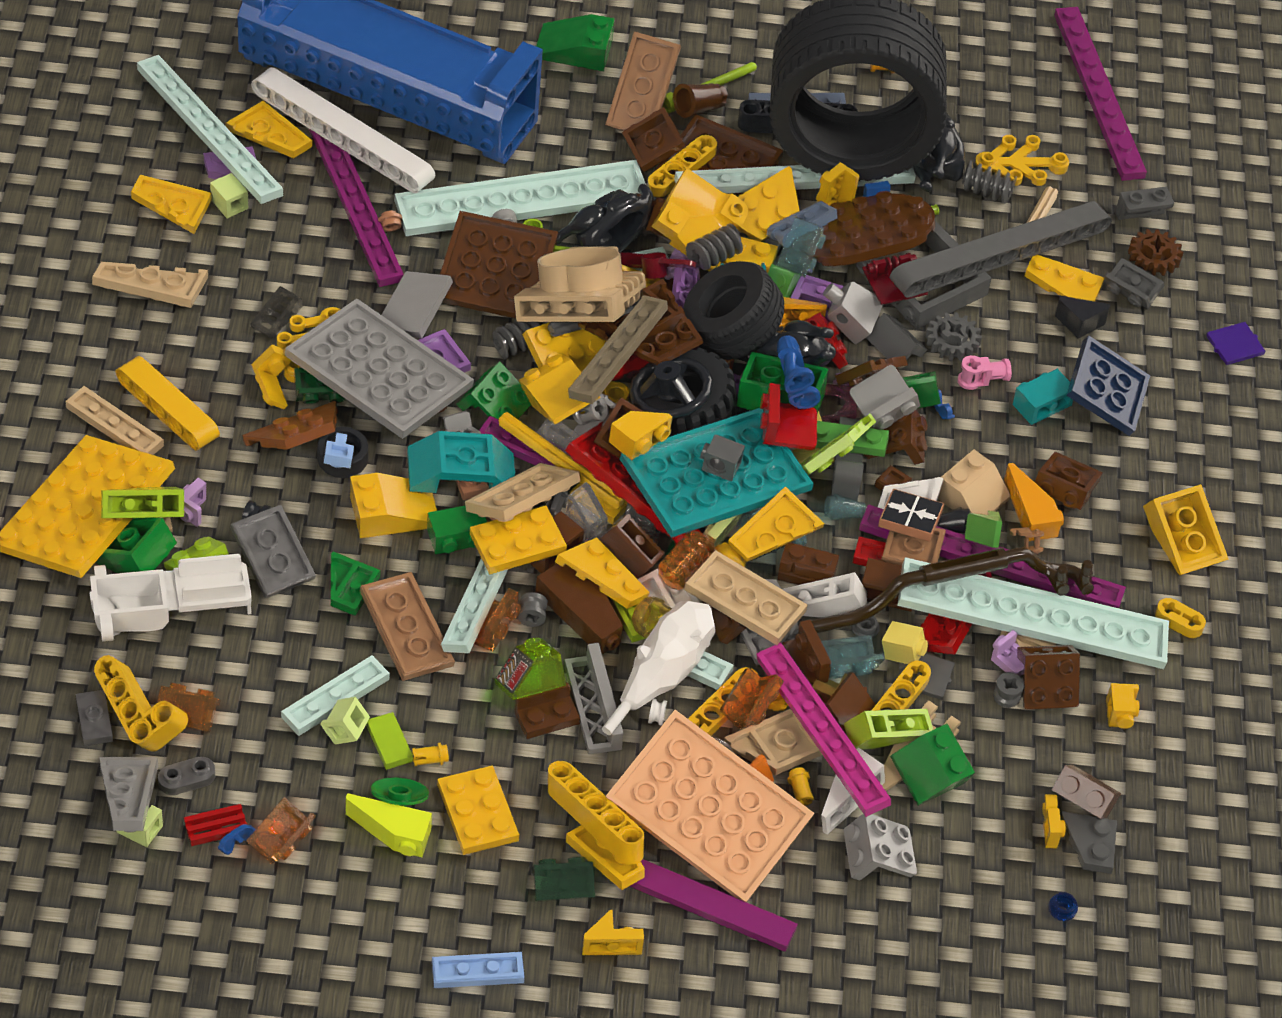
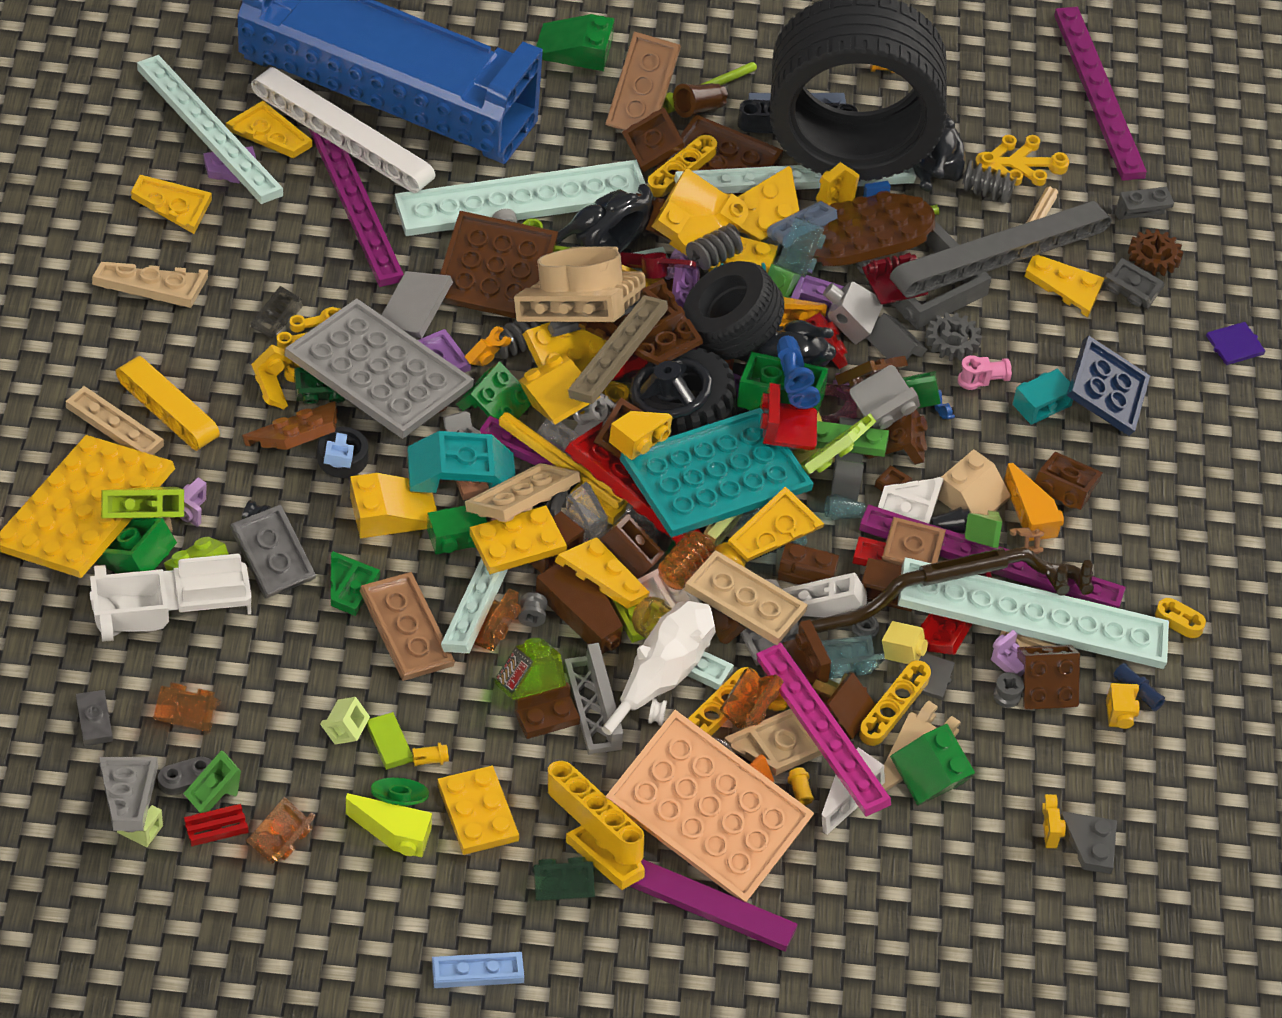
yellow beam [94,655,188,752] -> none
yellowish green brick [210,173,248,218] -> none
blue piece [218,824,256,855] -> none
light aqua plate [281,655,390,736] -> none
nougat plate [378,210,402,232] -> none
yellow slope [582,910,644,955] -> none
dark grey brick [700,434,745,482] -> none
light grey bracket [843,814,917,881] -> none
lime slope [844,709,933,749] -> none
tile [878,489,945,541] -> none
clear blue plate [1048,892,1078,921] -> none
brick [1052,764,1121,819] -> none
black slope [1055,296,1110,339] -> none
yellow slope [1143,484,1229,576] -> none
none -> bright green slope [183,751,241,813]
none -> light orange plate [464,326,512,366]
none -> dark blue pin [1113,663,1165,711]

